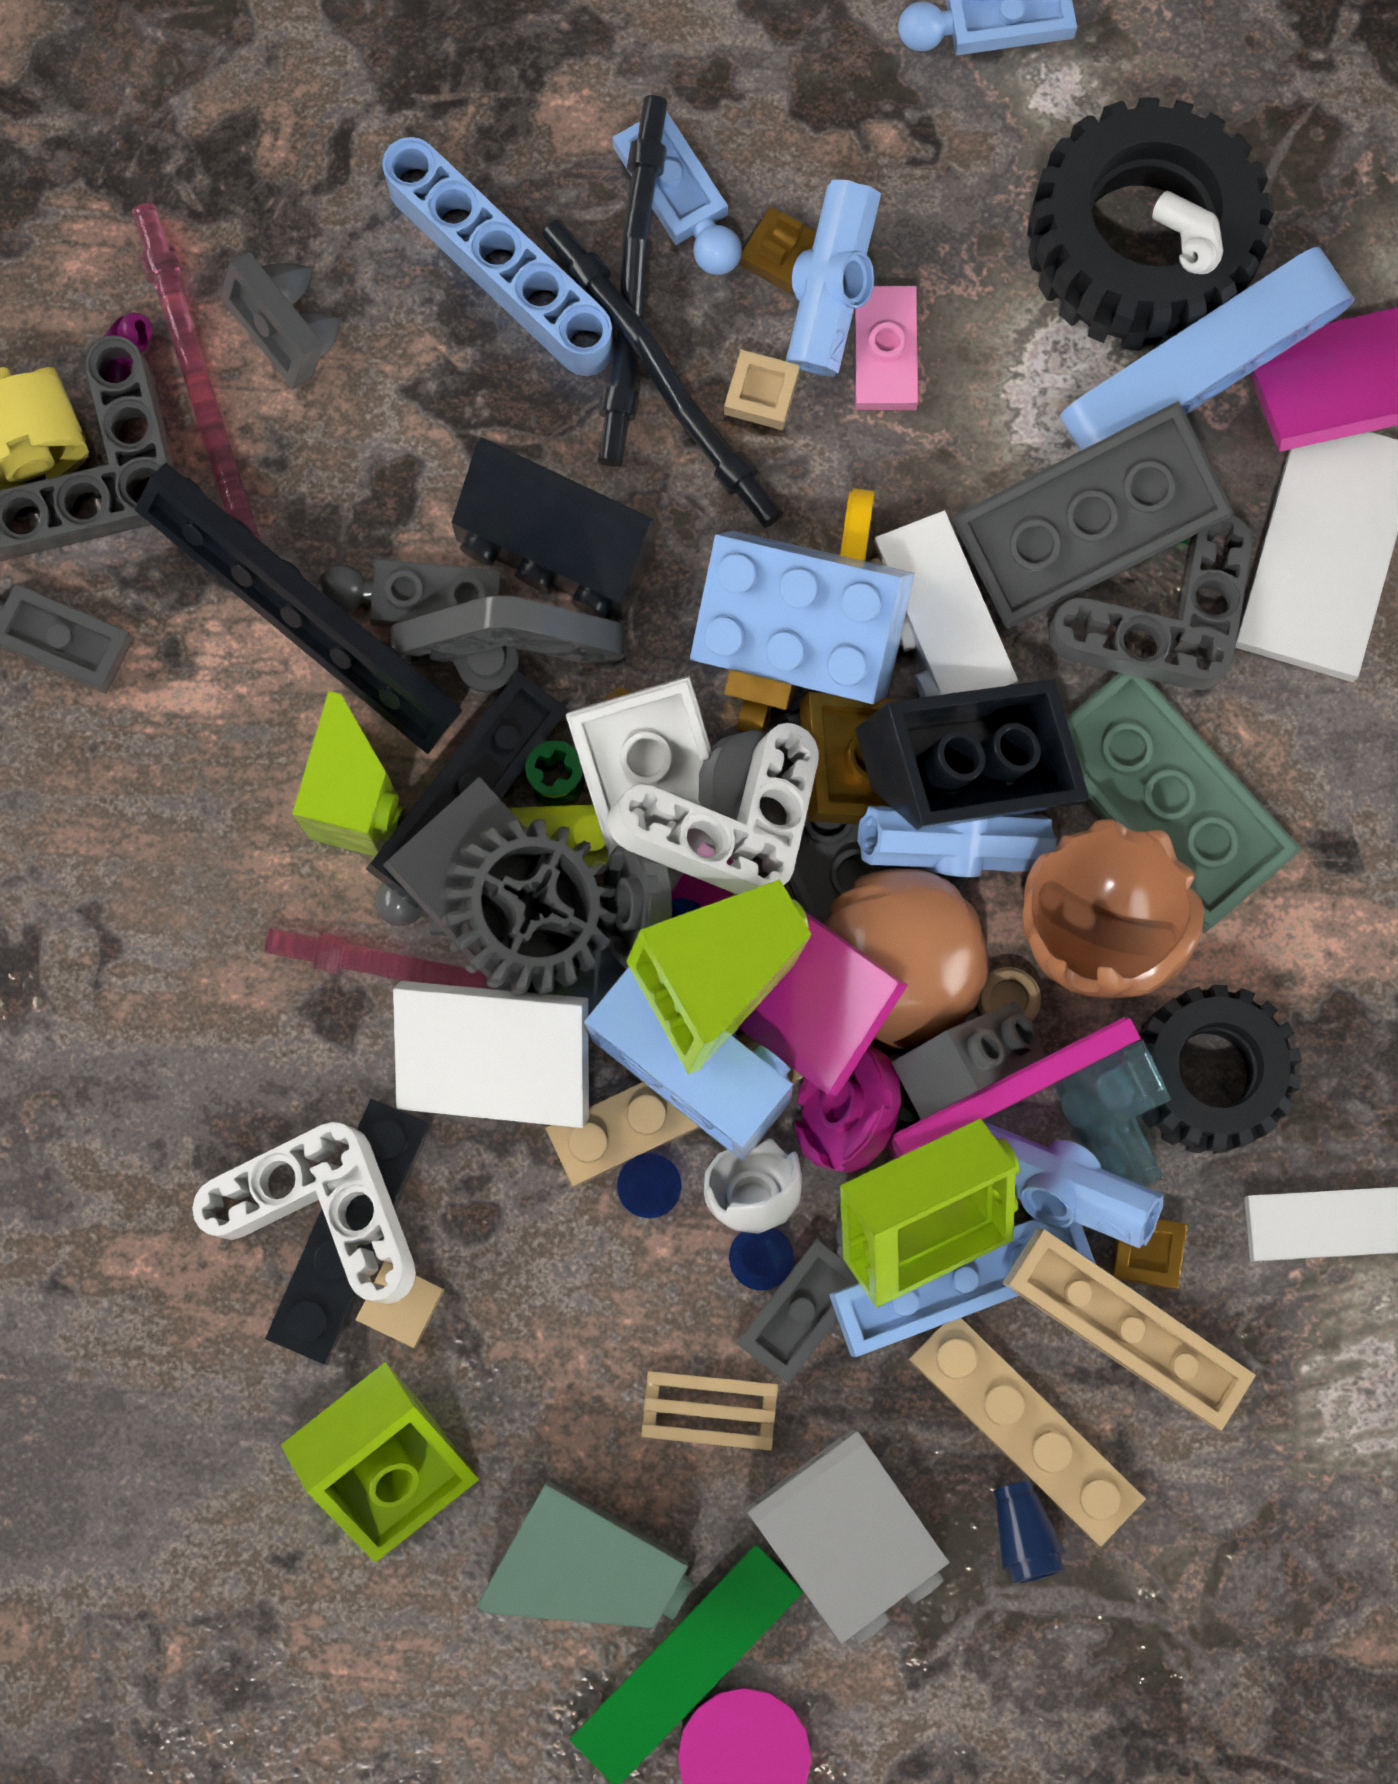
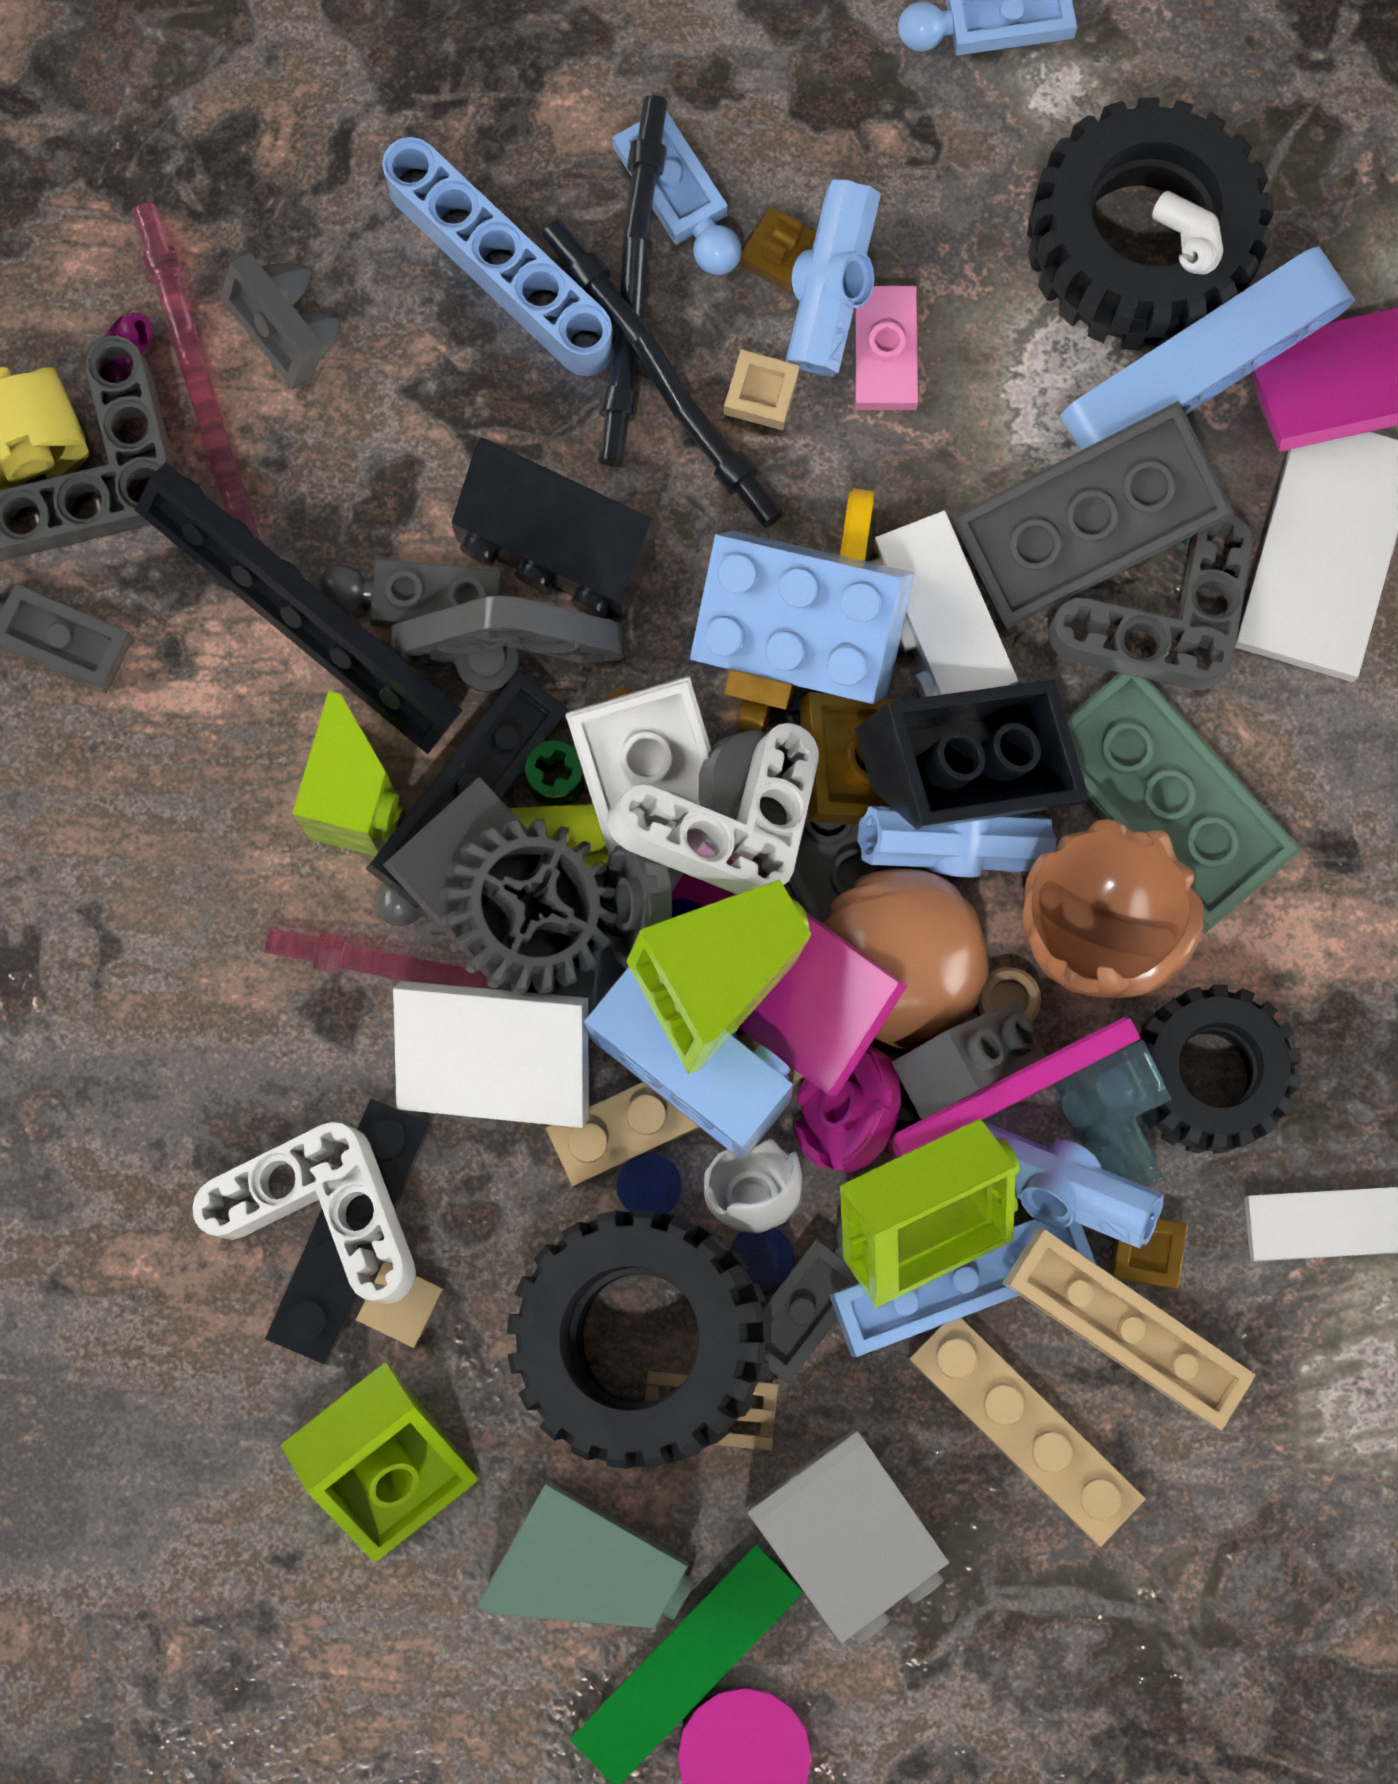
dark blue cone [994,1480,1066,1585] -> none
none -> black tyre [507,1209,771,1469]

